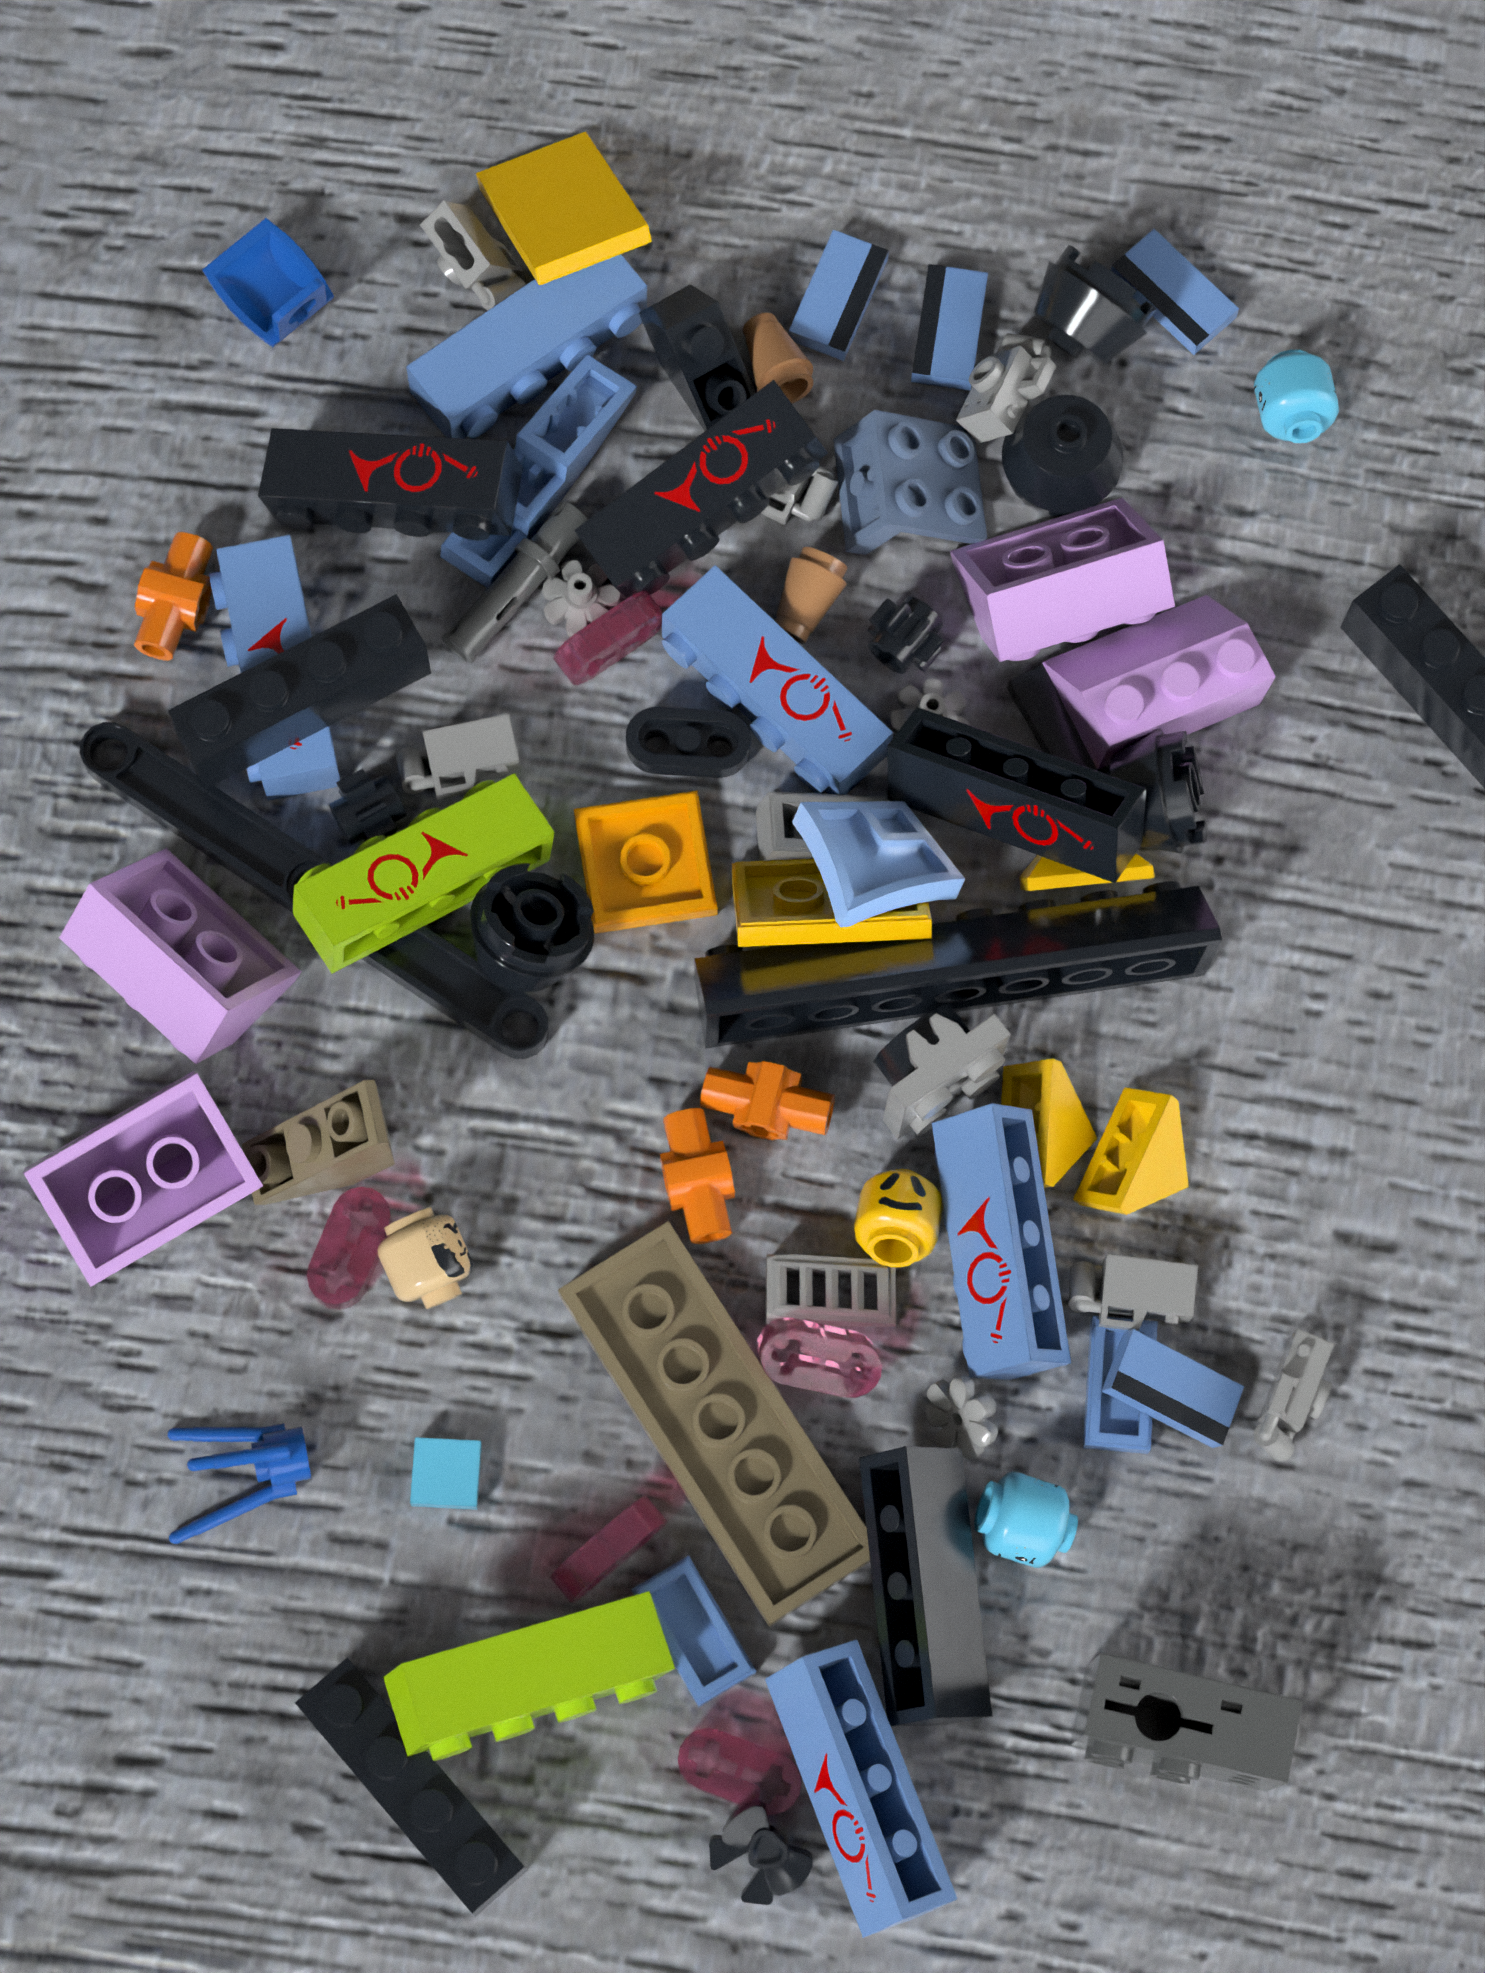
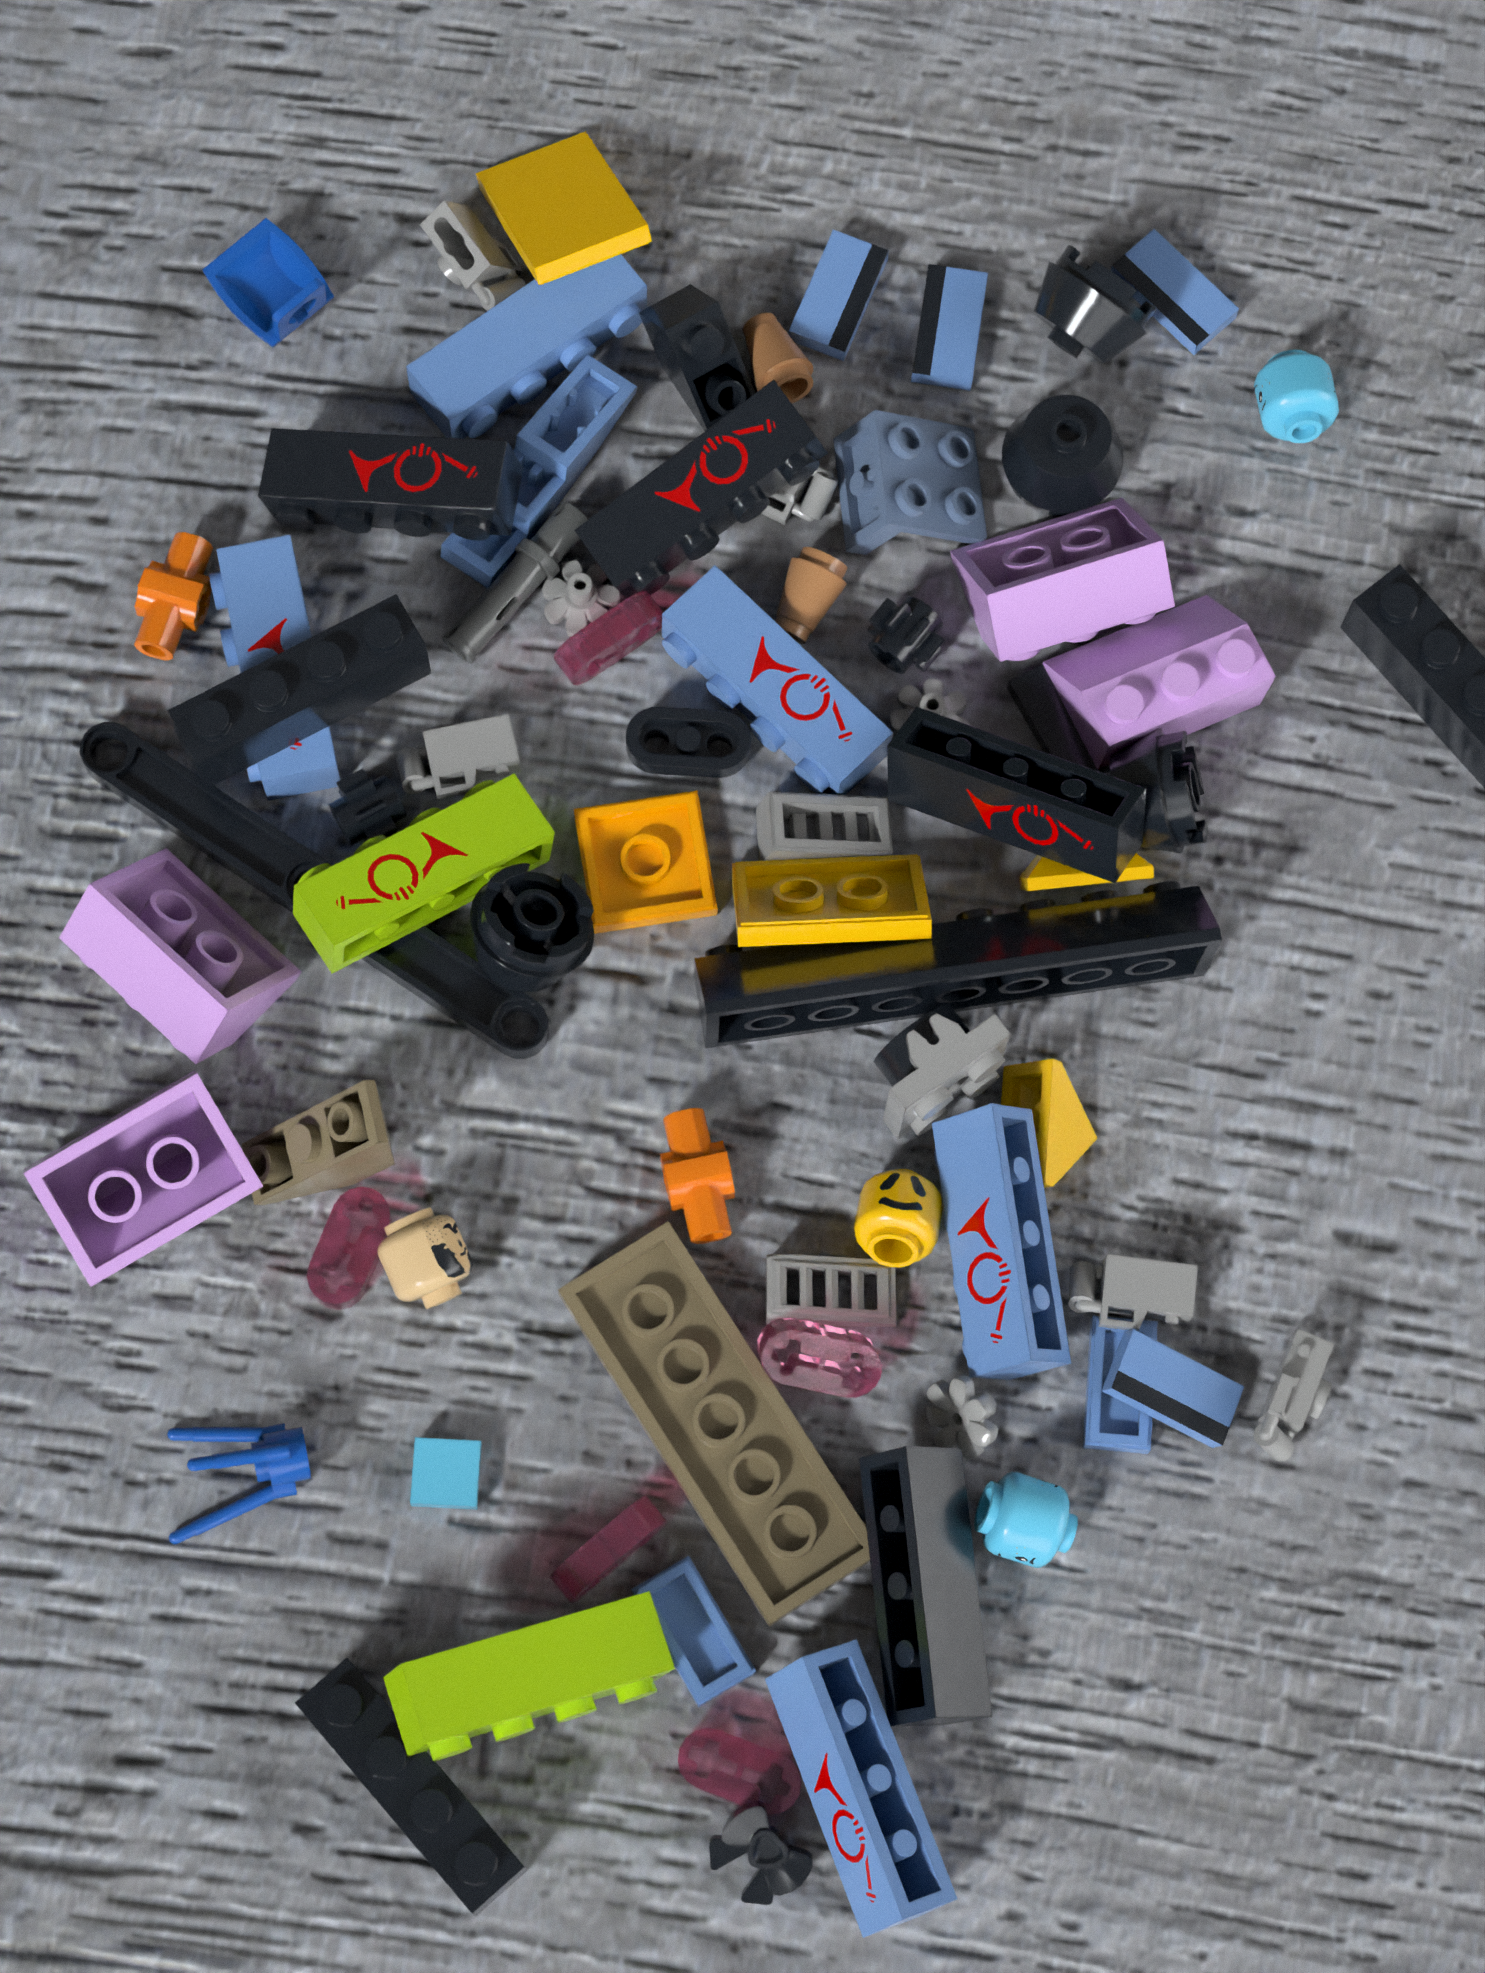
orange axle [700,1061,835,1141] -> none
light blue plate [792,801,965,927] -> none
light grey piece [956,333,1056,444] -> none
dark grey piece [1070,1653,1303,1792] -> none
yellow slope [1073,1087,1189,1215] -> none

